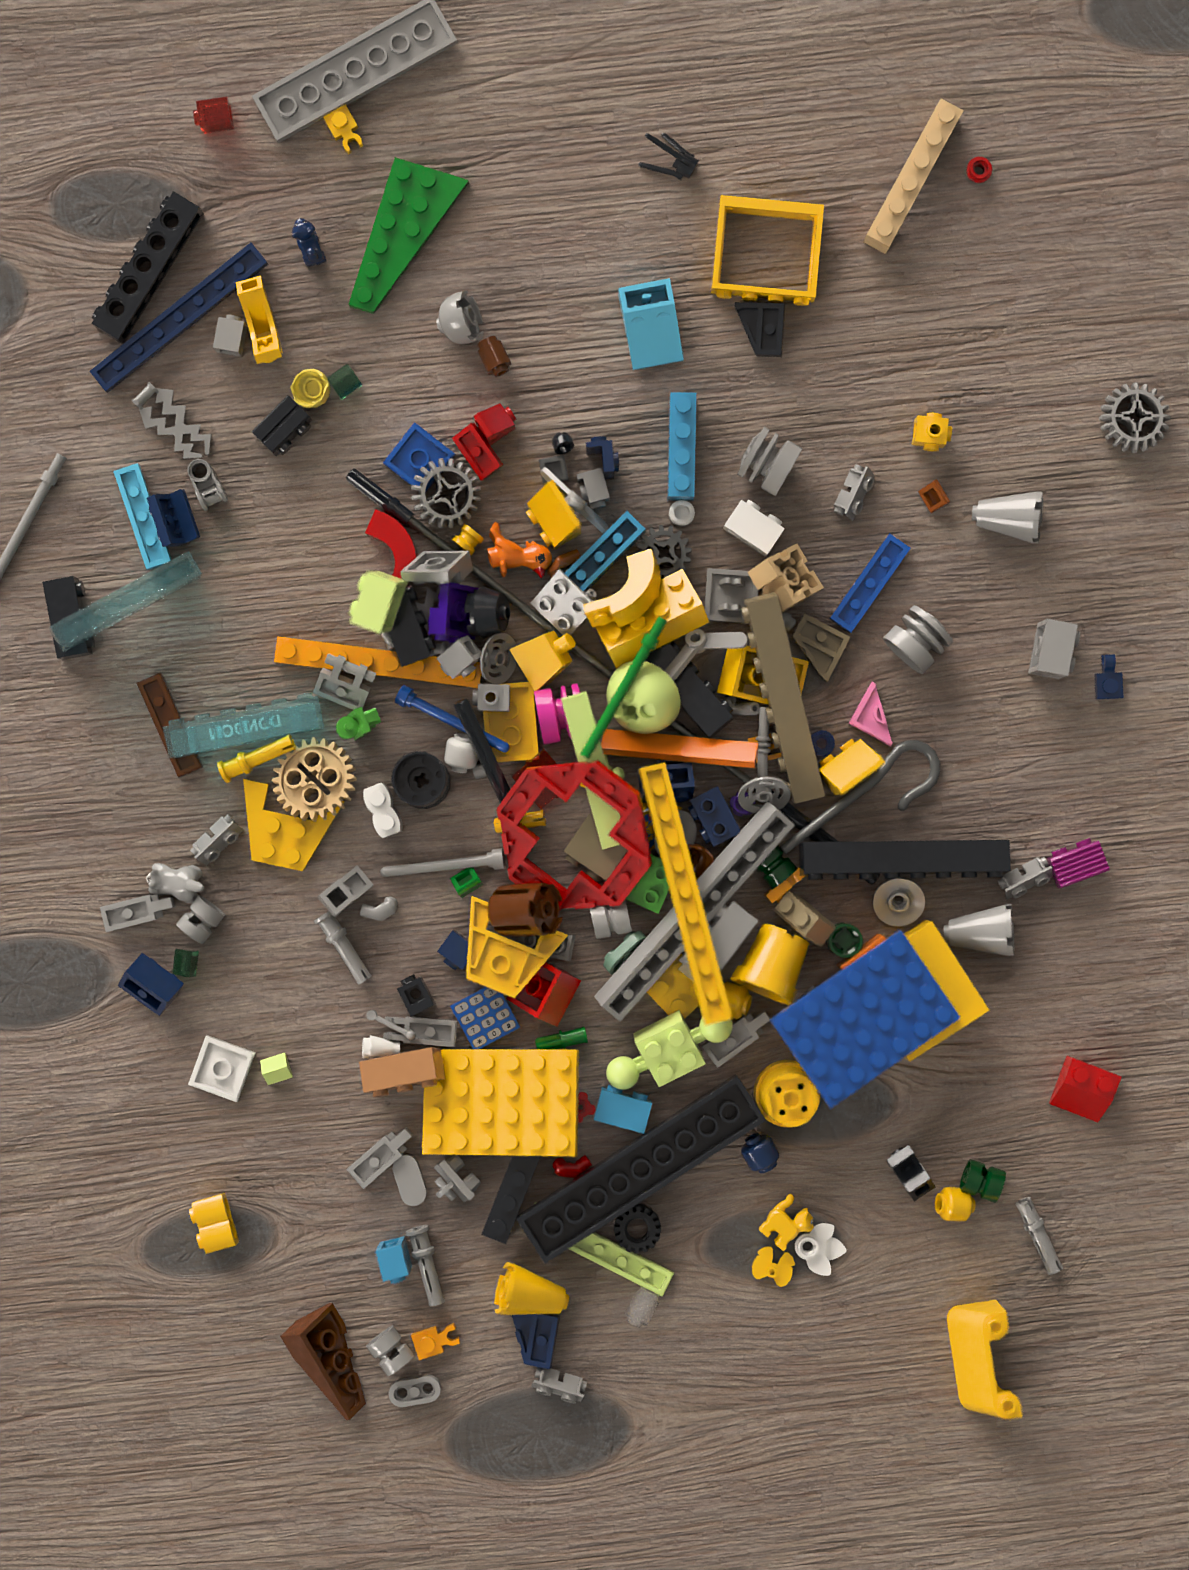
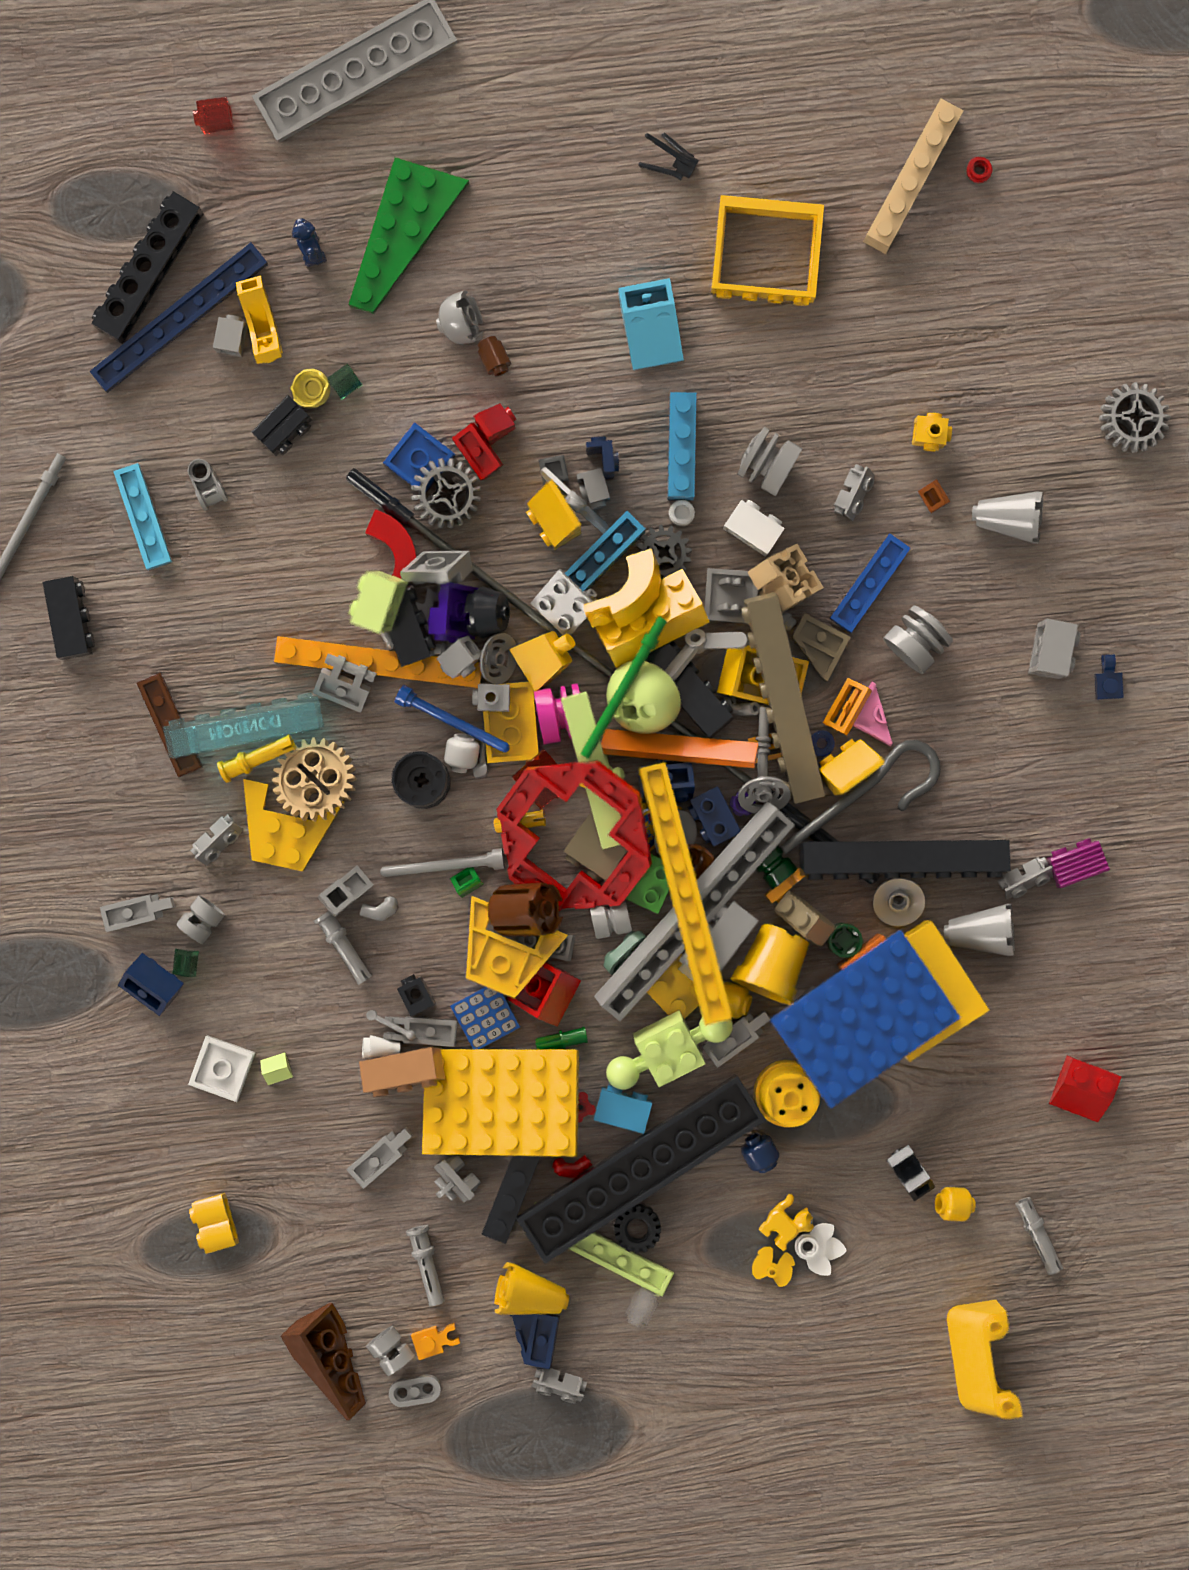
clear light blue brick [49,551,202,653] -> none
light grey piece [131,382,211,459] -> none
dark blue bracket [146,489,200,547] -> none
light grey animal [146,863,204,903] -> none
yellow plate [323,104,363,154] -> none
bright green hips [336,707,381,740] -> none
white brick [363,783,403,838] -> none
dark azure brick [375,1236,412,1284] -> none
light grey tile [392,1154,427,1206] -> none
dark blue brick [437,930,468,970] -> none
yellow wheel [452,523,484,556] -> none
black axle [454,698,511,803] -> none
orange animal [487,522,552,579] -> none
dark orange arm [547,549,581,578] -> none
black hinge [552,432,574,454] -> none
black wing [734,302,785,357] -> none
dark green wheel [959,1159,1006,1203] -> none
none -> light orange tile [823,678,872,736]

